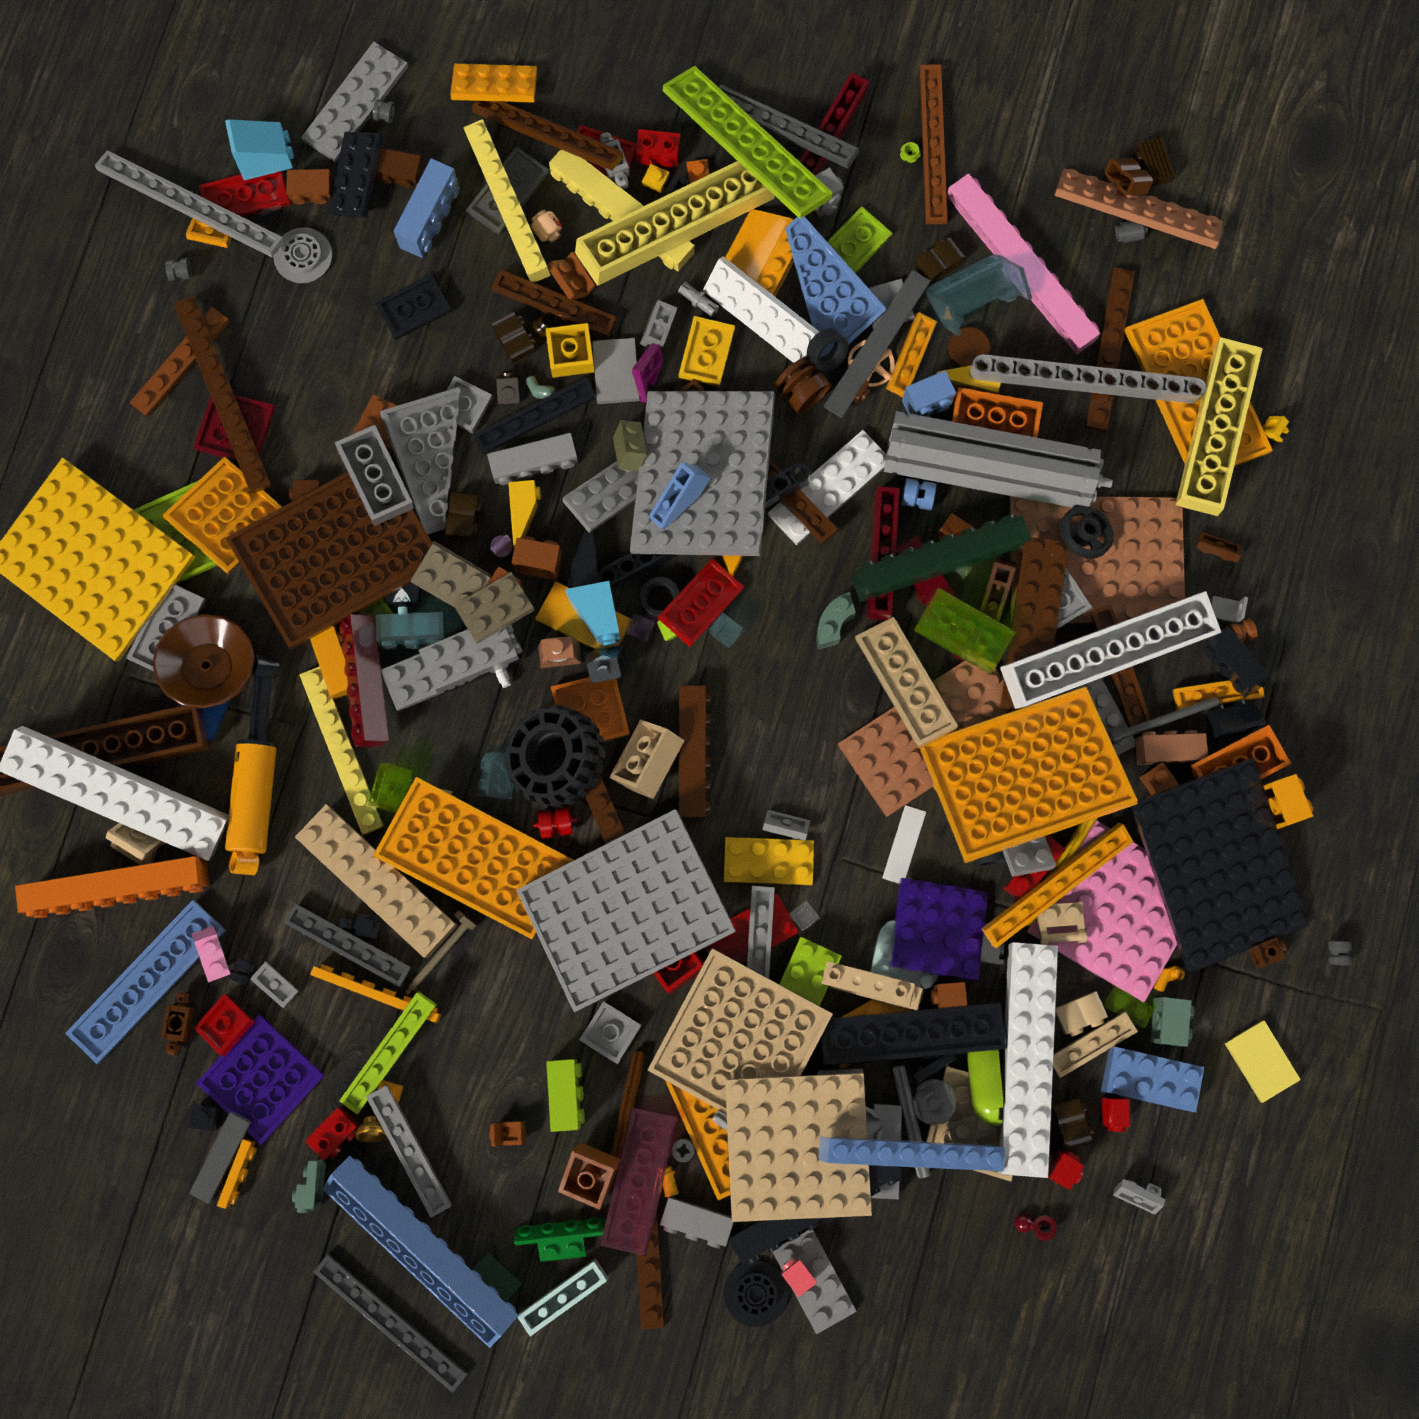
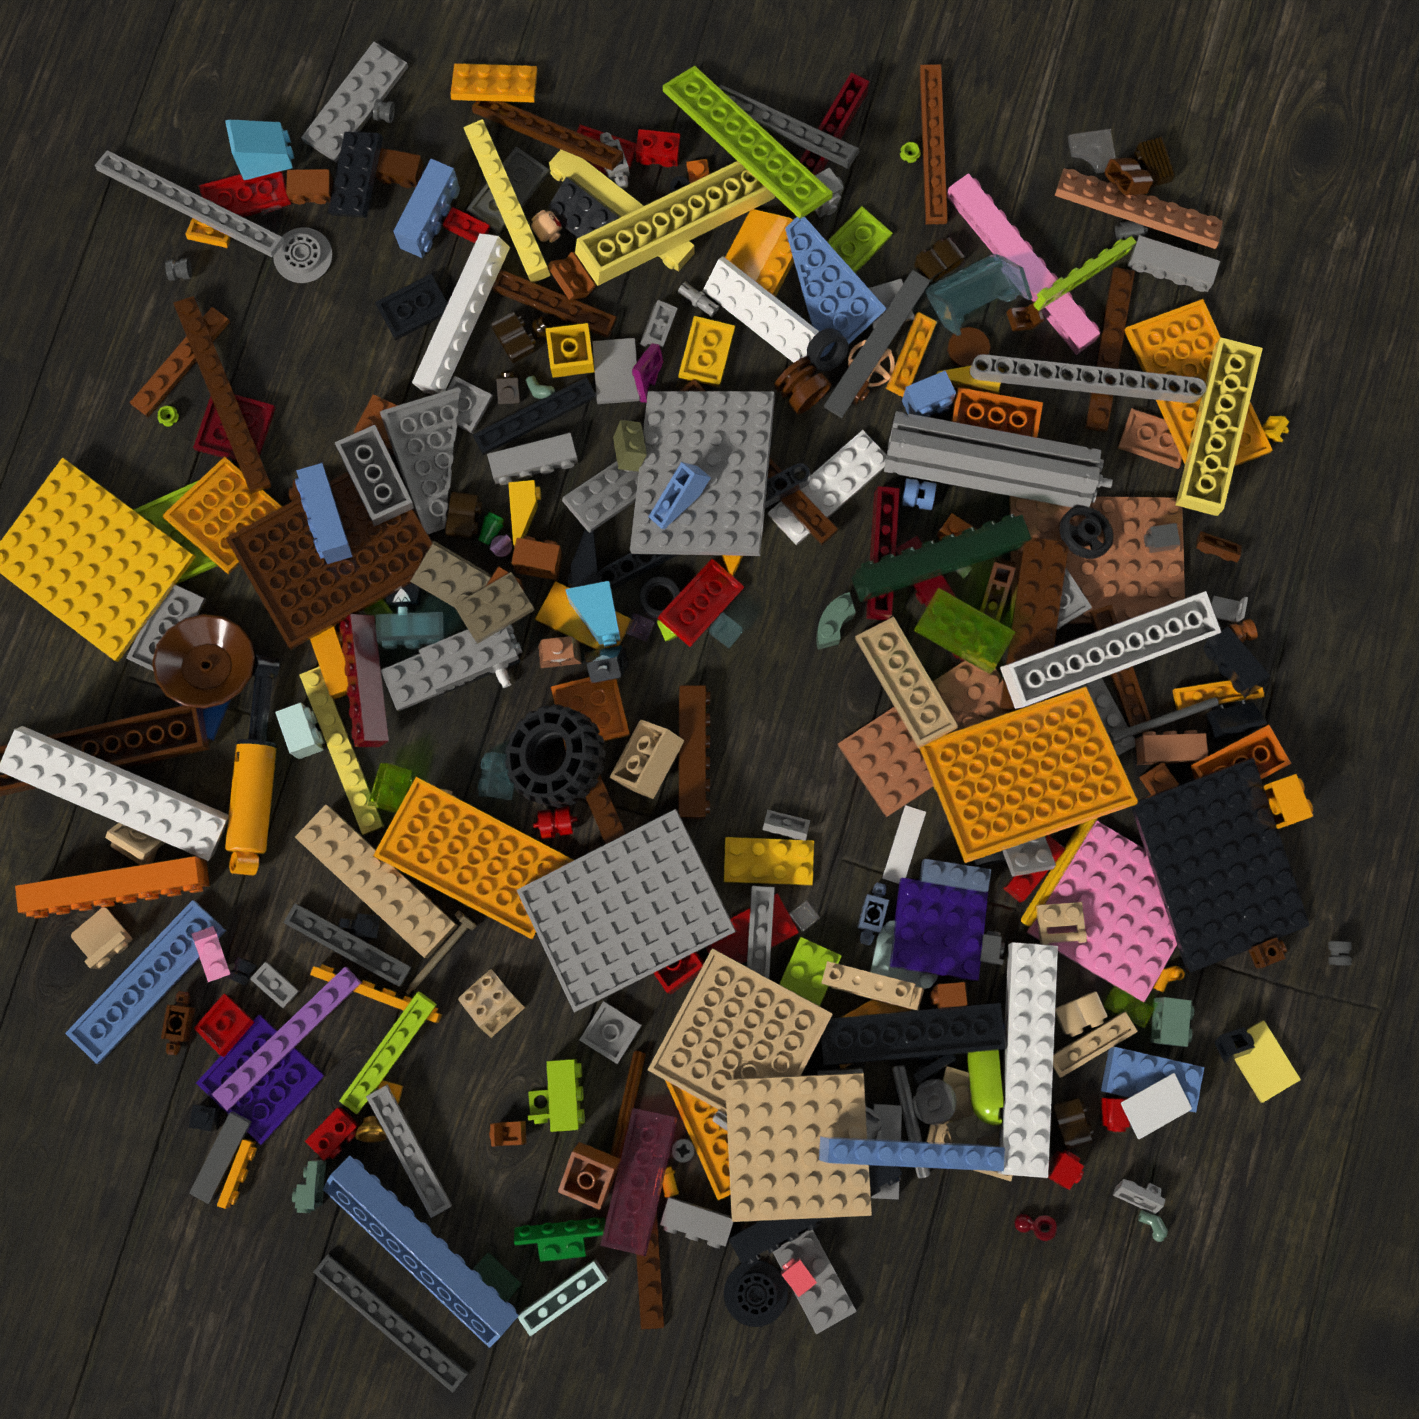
yellow plate [642,164,670,193] -> none
light orange plate [982,823,1134,948] -> none
none -> tan bracket [71,908,133,969]
none -> lime plate [157,406,179,427]
none -> medium lavender plate [212,967,362,1111]
none -> light aqua brick [275,703,325,759]
none -> medium blue brick [295,463,353,564]
none -> white brick [412,234,510,395]
none -> red plate [443,207,490,243]
none -> tan bracket [458,969,525,1038]
none -> green cone [478,512,504,545]
none -> lime bracket [528,1090,550,1124]
none -> black plate [546,176,621,238]
none -> sand blue piece [857,883,889,945]
none -> sand blue brick [919,859,991,893]
none -> reddish brown bracket [1006,302,1044,331]
none -> lime plate [1033,236,1136,311]
none -> clear tile [1068,129,1116,174]
none -> nougat tile [1118,408,1182,469]
none -> white sticker [1121,1073,1192,1139]
none -> light grey brick [1128,235,1220,292]
none -> sand green arm [1138,1210,1168,1242]
none -> dark grey brick [1144,523,1180,553]
none -> black brick [1215,1027,1255,1063]

